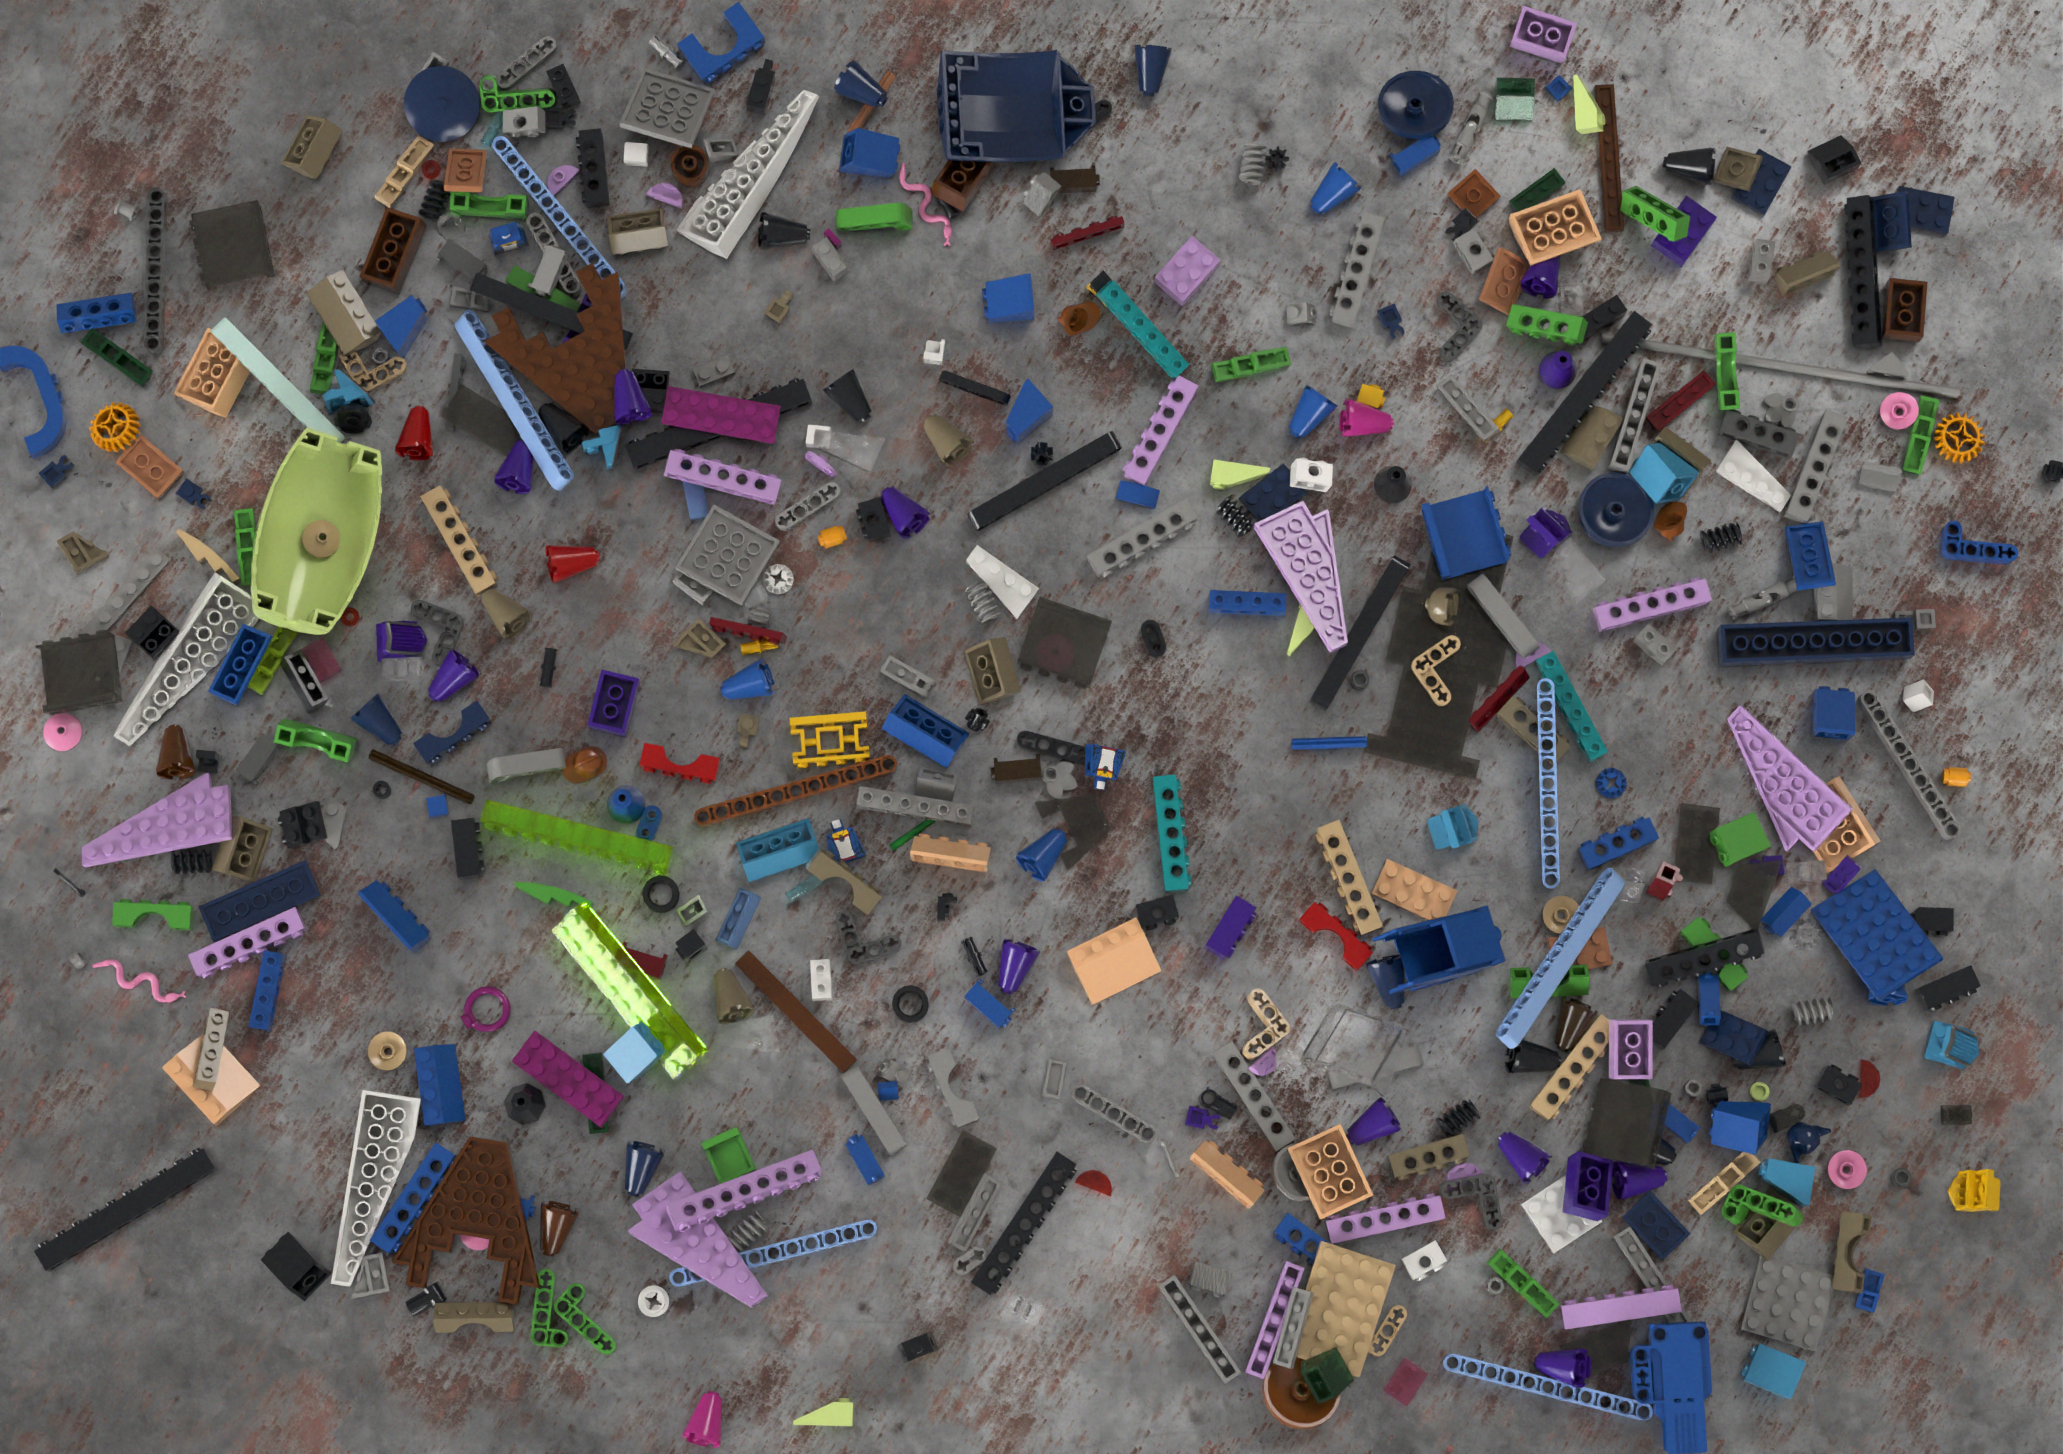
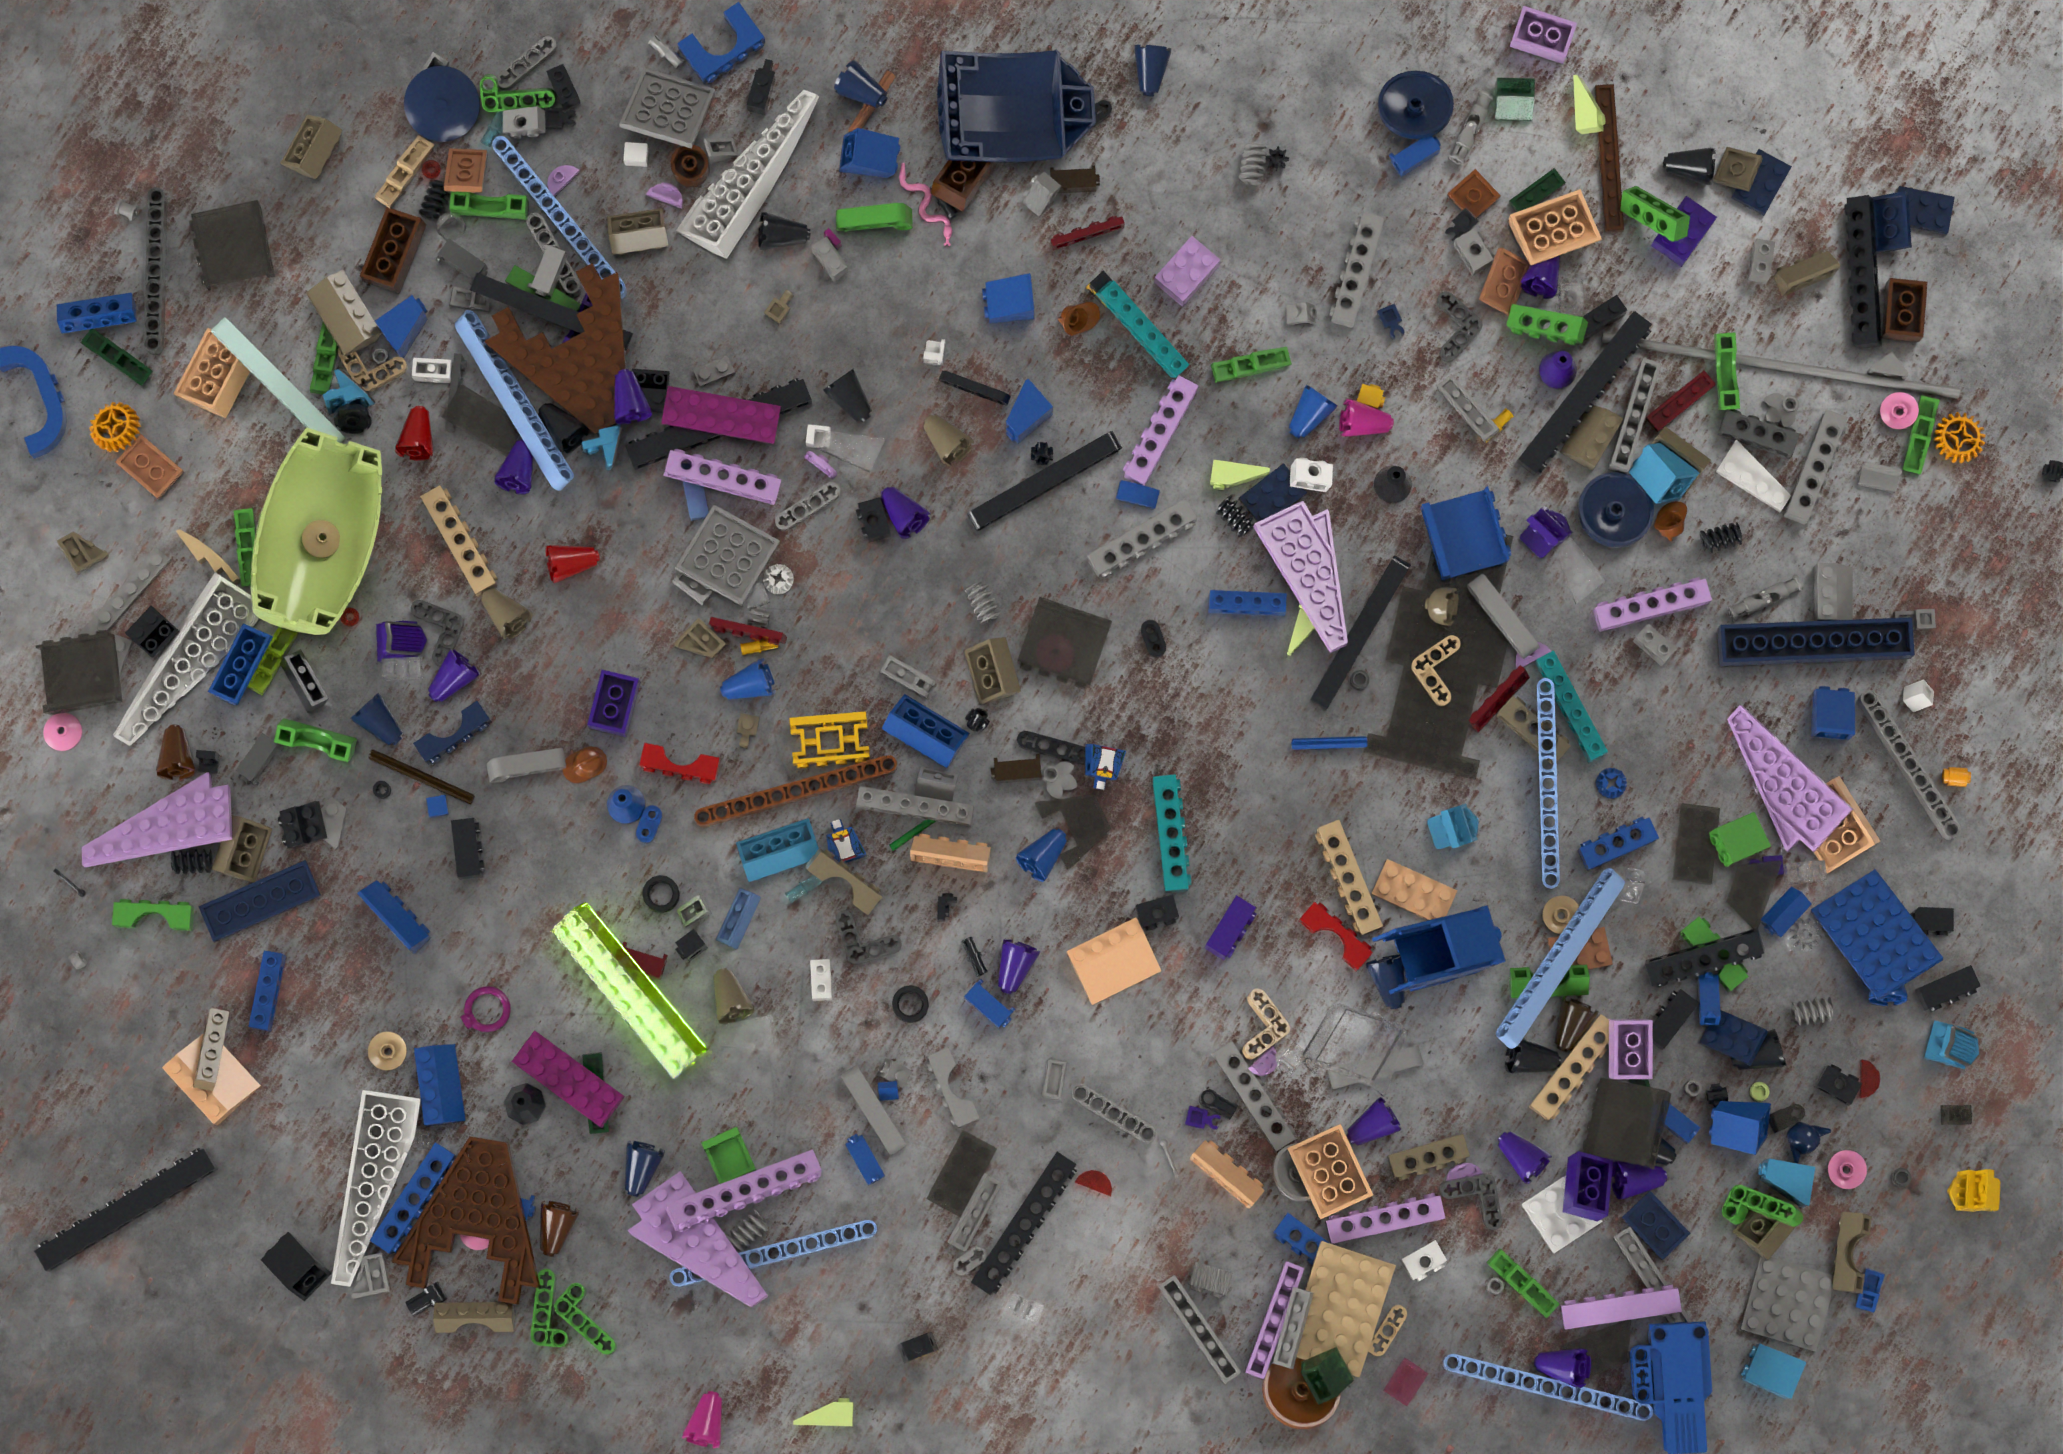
dark blue plate [38,455,74,489] -> none
bright pink animal [92,959,186,1003] -> none
dark blue plate [175,478,212,510] -> none
lavender brick [188,907,307,979] -> none
clear pink plate [301,637,342,683] -> none
clear neon green brick [480,799,676,875] -> none
blue torso [489,222,529,255] -> none
bright green slope [514,882,594,911] -> none
black pin [539,648,557,687] -> none
black brick [576,128,610,208] -> none
slope [603,1021,666,1084] -> none
white gear [638,1286,669,1317] -> none
reddish brown tile [735,950,857,1073] -> none
light orange brick [817,525,847,549] -> none
white wing [966,545,1039,620] -> none
blue cone [1310,162,1362,214] -> none
black piece [1436,1099,1480,1137] -> none
blue tile [1545,75,1572,102] -> none
dark red brick [1646,861,1683,901] -> none
tan slope [1688,1152,1761,1215] -> none
blue tile [1785,521,1836,591] -> none
black slope [1807,135,1862,185] -> none
dark purple plate [1822,855,1862,894] -> none
blue beam [1940,521,2019,565] -> none
none -> white brick [412,358,453,384]

